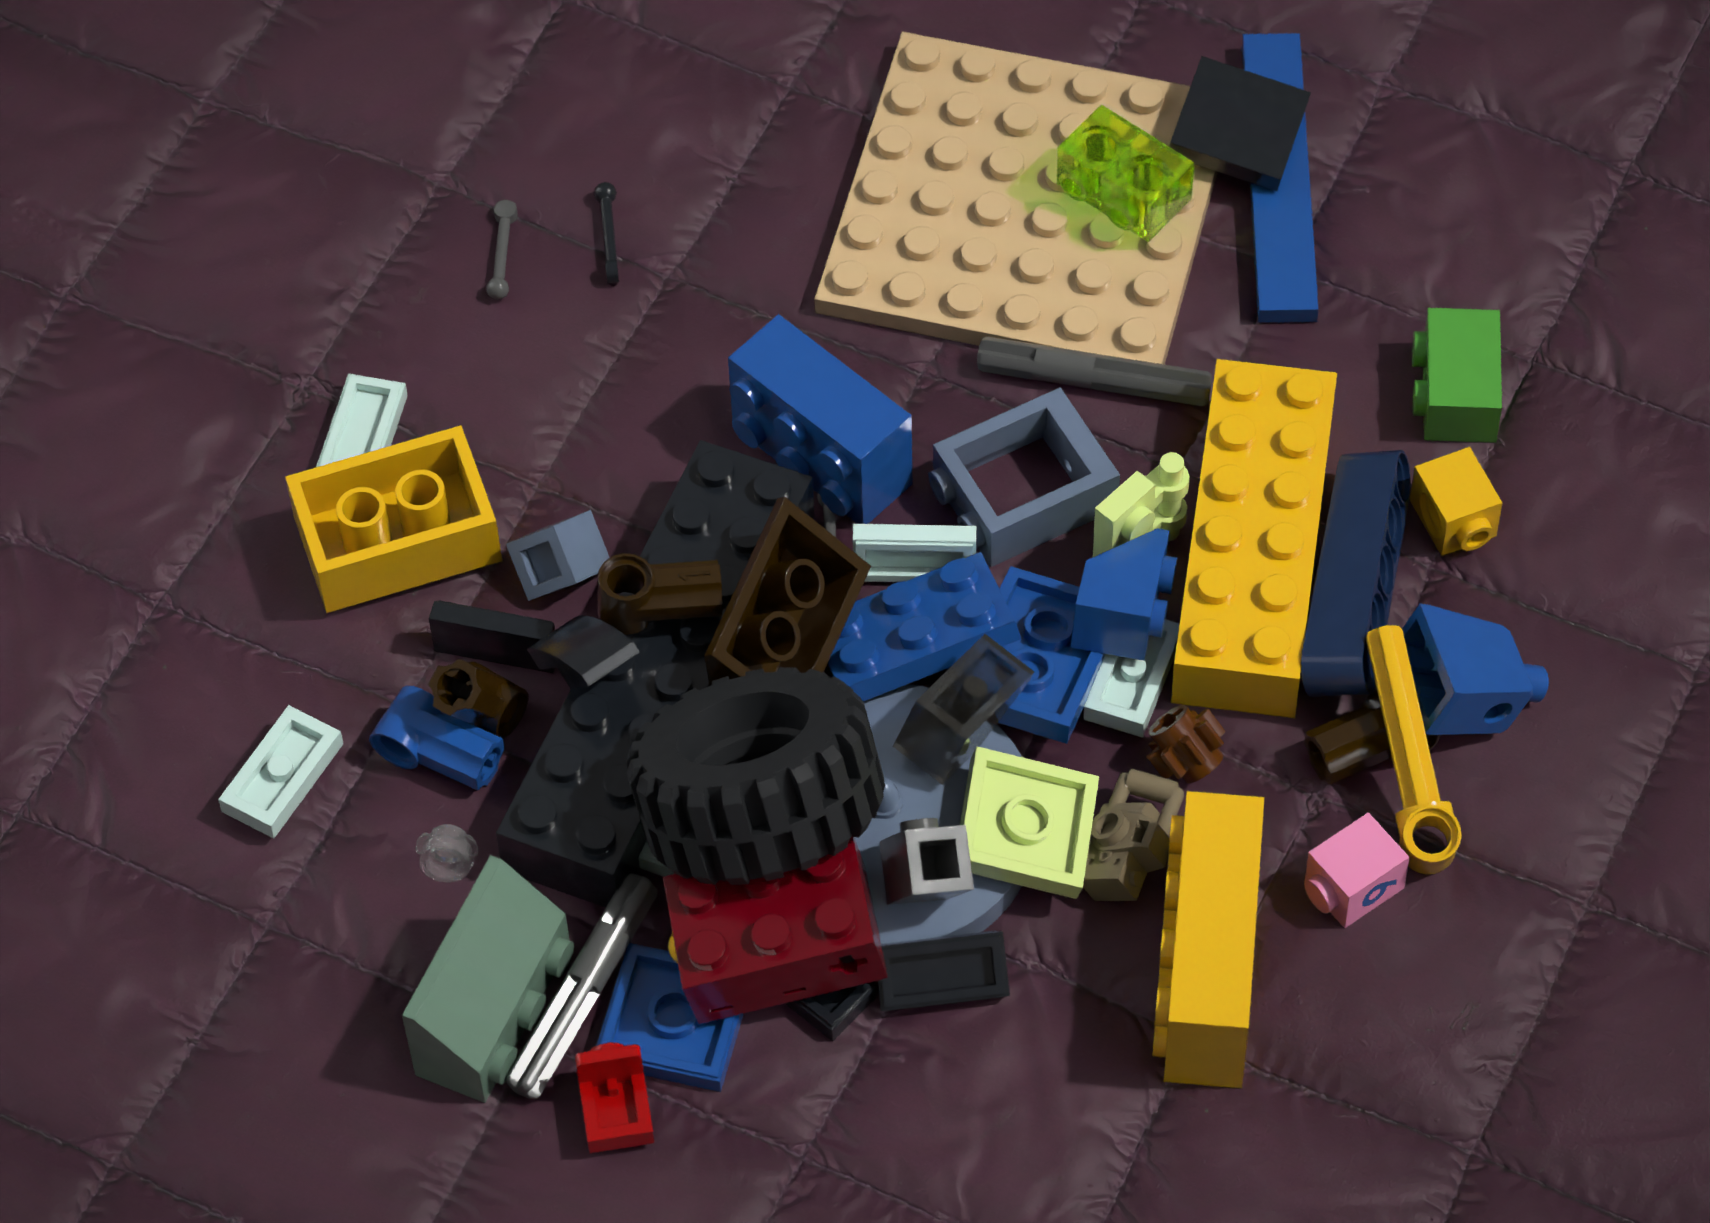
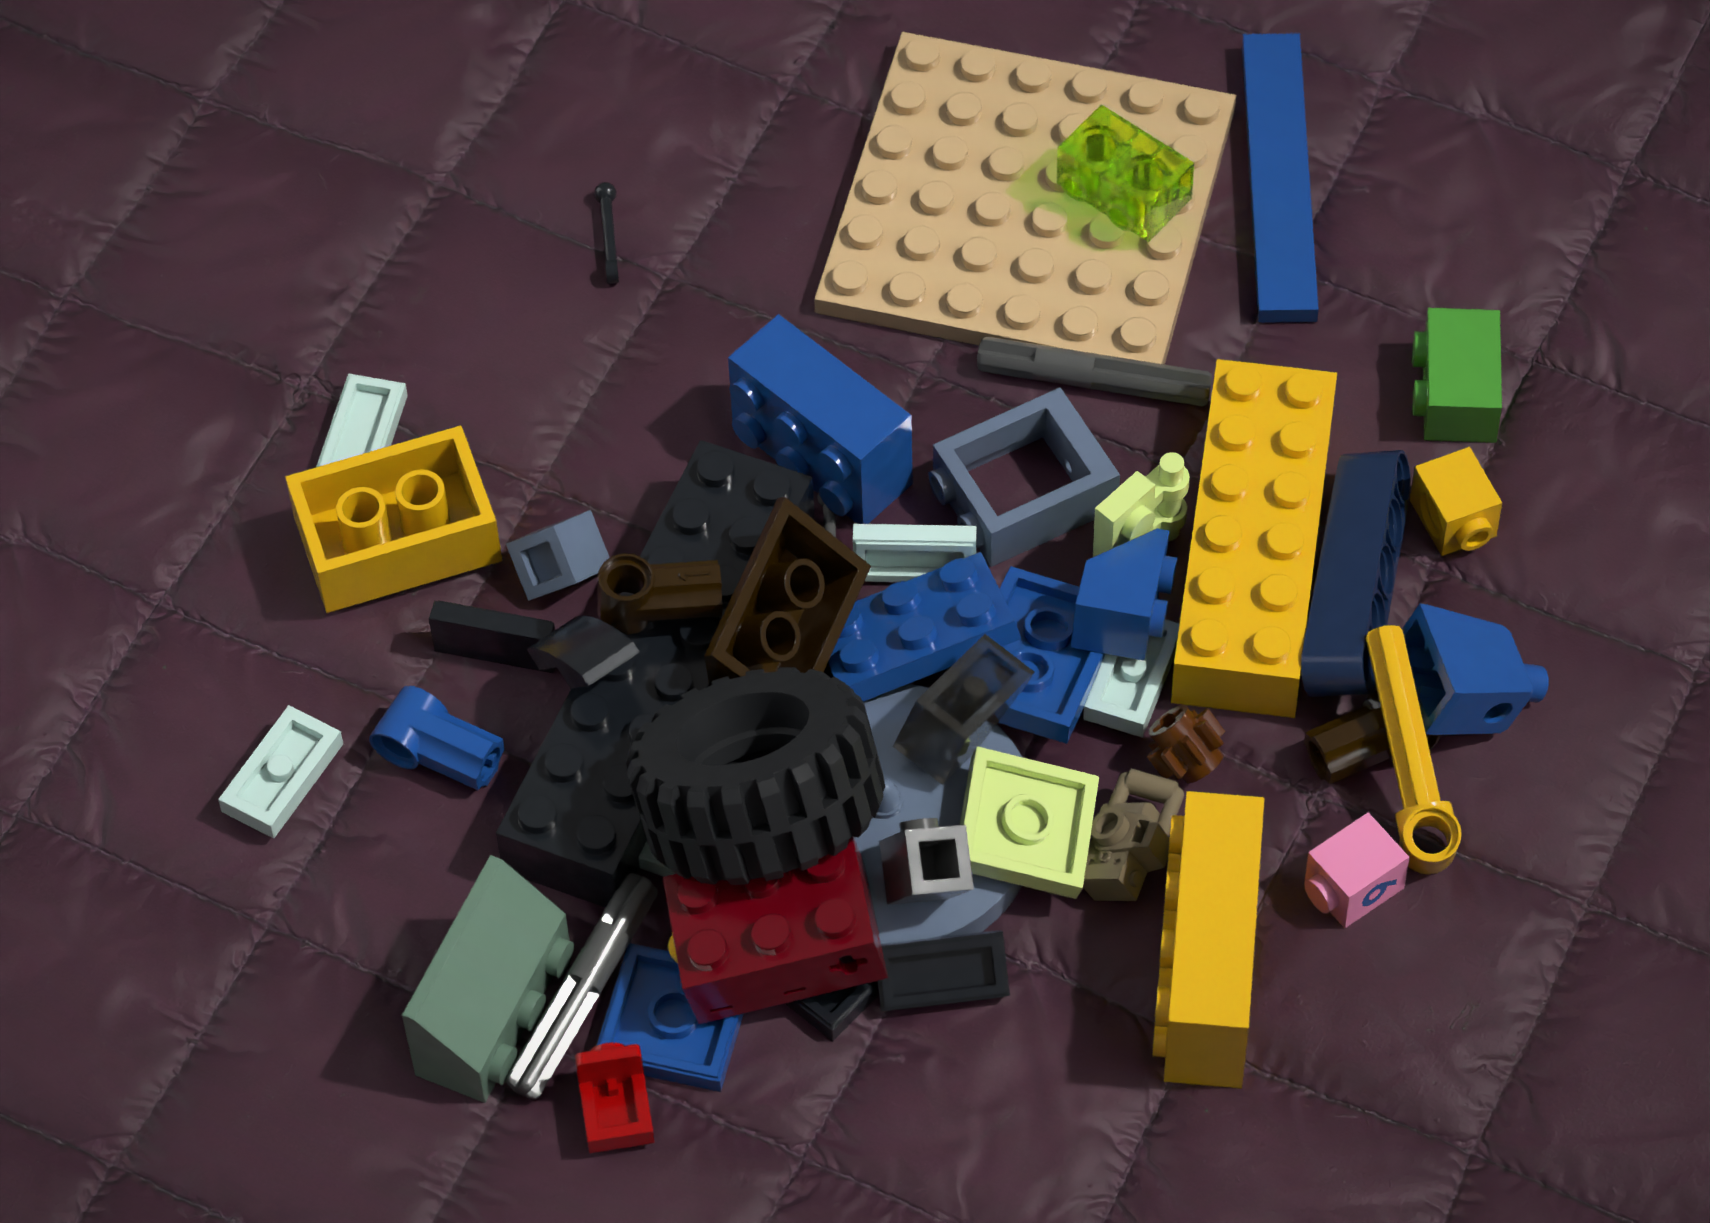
clear plate [415,824,479,883] -> none
dark brown piece [428,659,529,739] -> none
dark grey hinge [486,200,518,300] -> none
black tile [1167,56,1311,191] -> none

